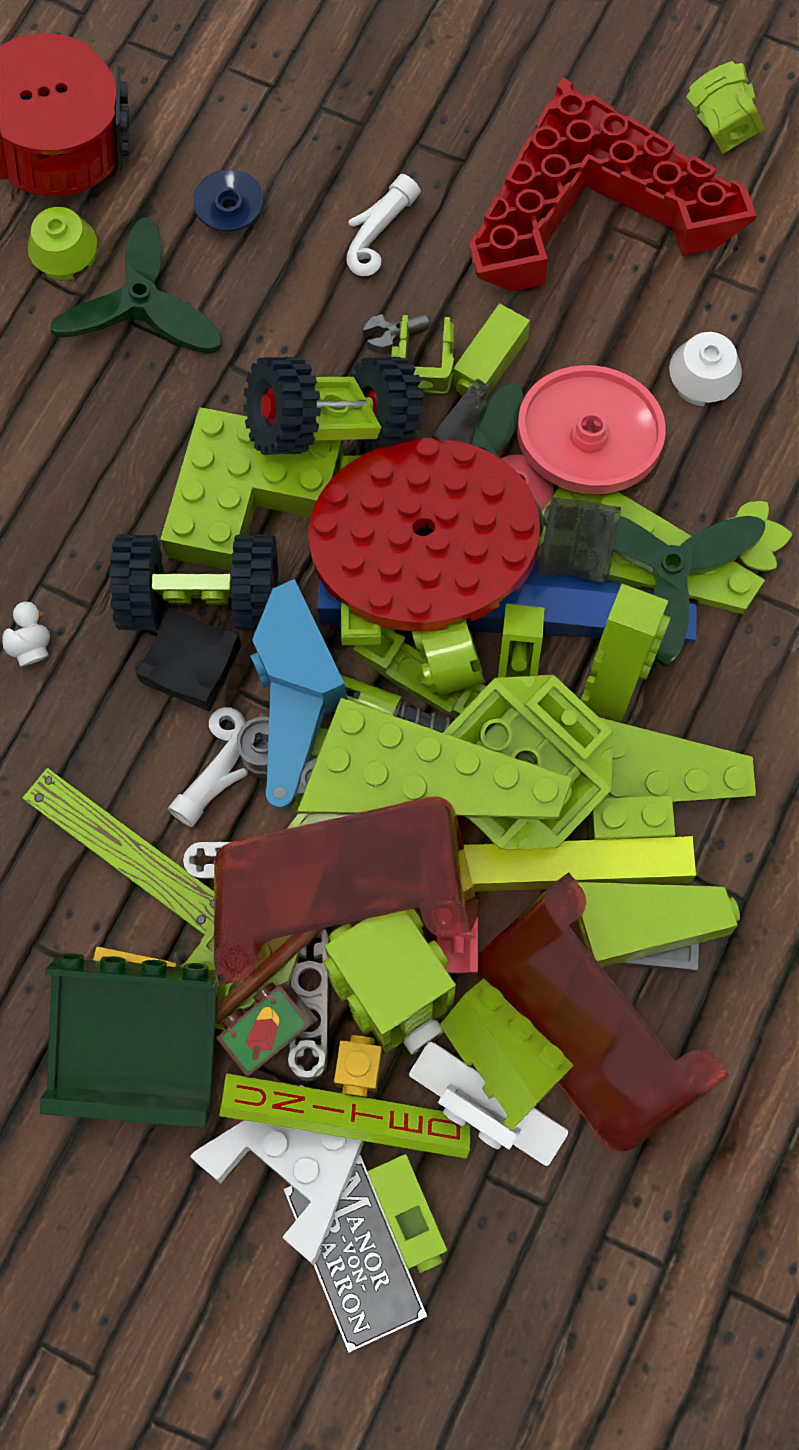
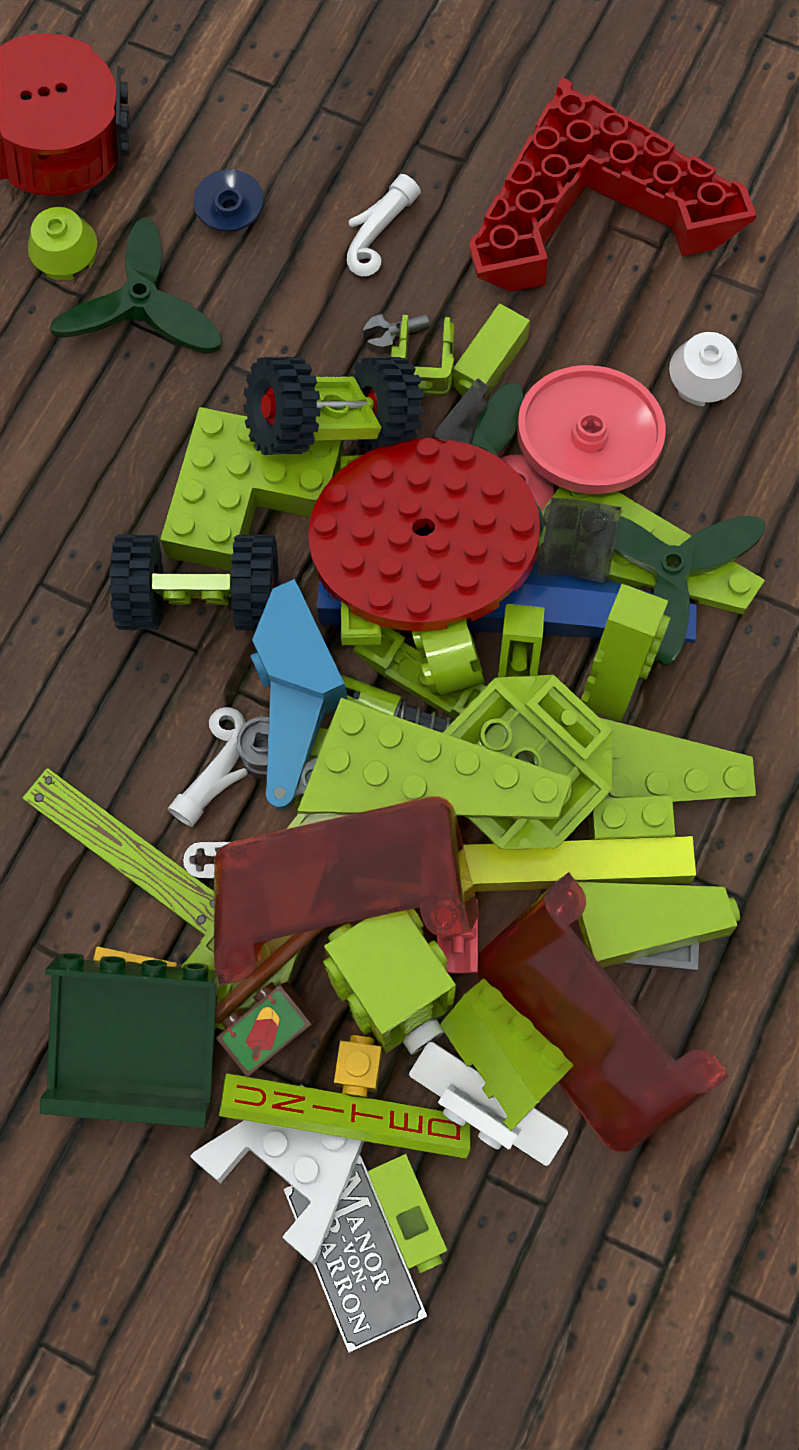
white animal [2,601,50,667] -> none
black brick [136,607,241,711] -> none
white beam [288,928,329,1081] -> none
lime piece [686,61,766,154] -> none
lime plate [727,501,792,571] -> none

